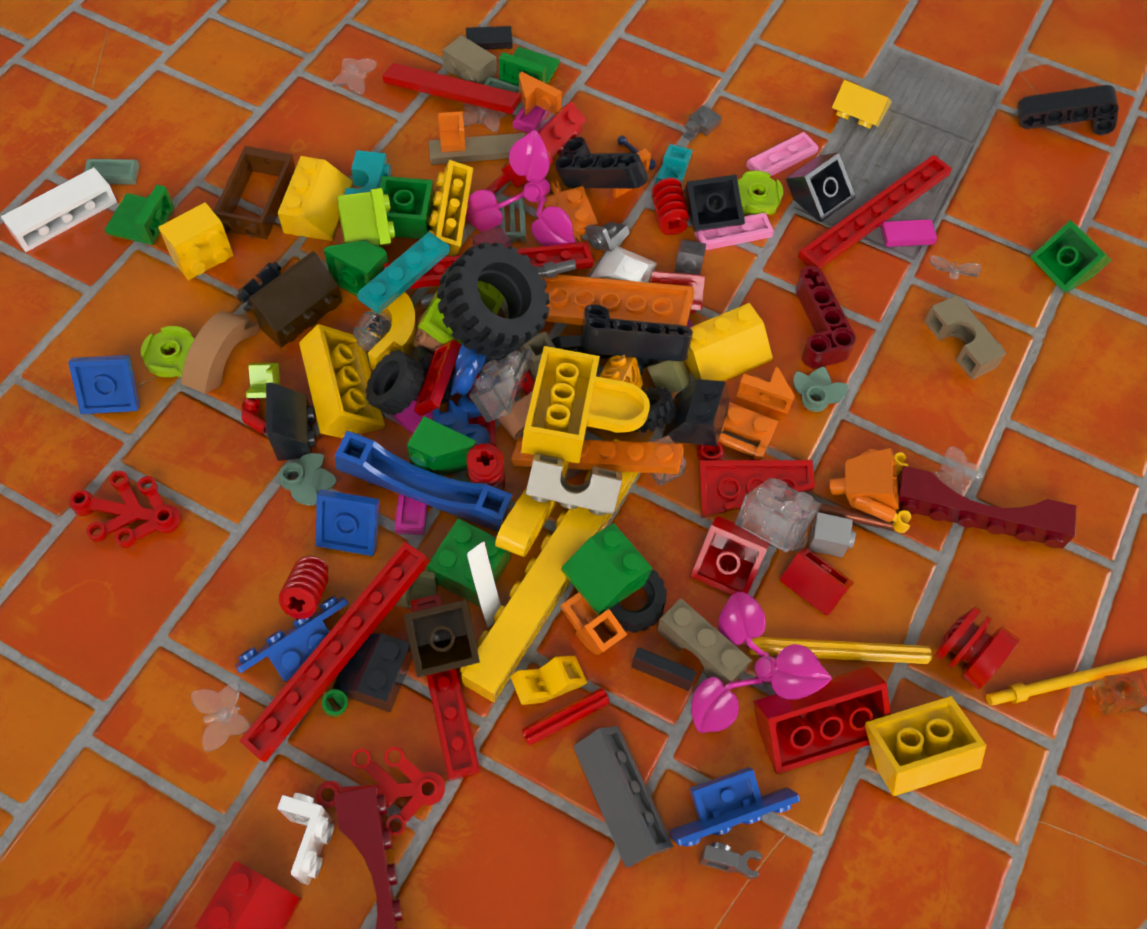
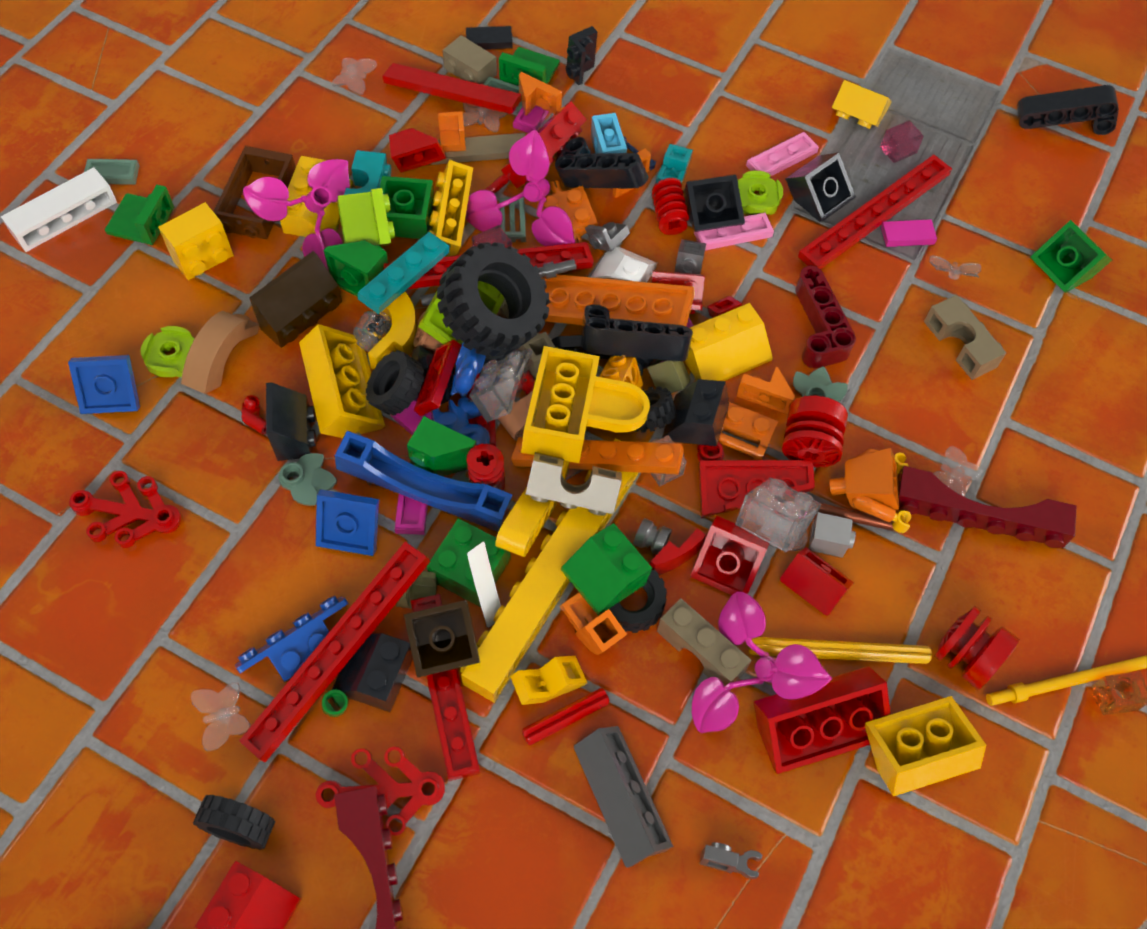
black hinge [236,262,282,310] -> none
lime panel [246,363,280,398] -> none
white bracket [277,793,334,885] -> none
red piece [279,556,329,619] -> none
black tile [632,648,696,691] -> none
blue bracket [669,767,800,847] -> none
flat silver plate [683,105,722,141] -> none
none -> black tyre [193,795,275,850]
none -> dark pink plant [243,159,350,271]
none -> red slope [389,128,446,173]
none -> black bracket [566,26,598,85]
none -> medium azure brick [591,113,627,154]
none -> flat silver wheel [633,518,672,555]
none -> red slope [650,528,706,575]
none -> red plate [707,296,742,318]
none -> red wheel [782,395,848,468]
none -> clear pink brick [880,120,924,163]

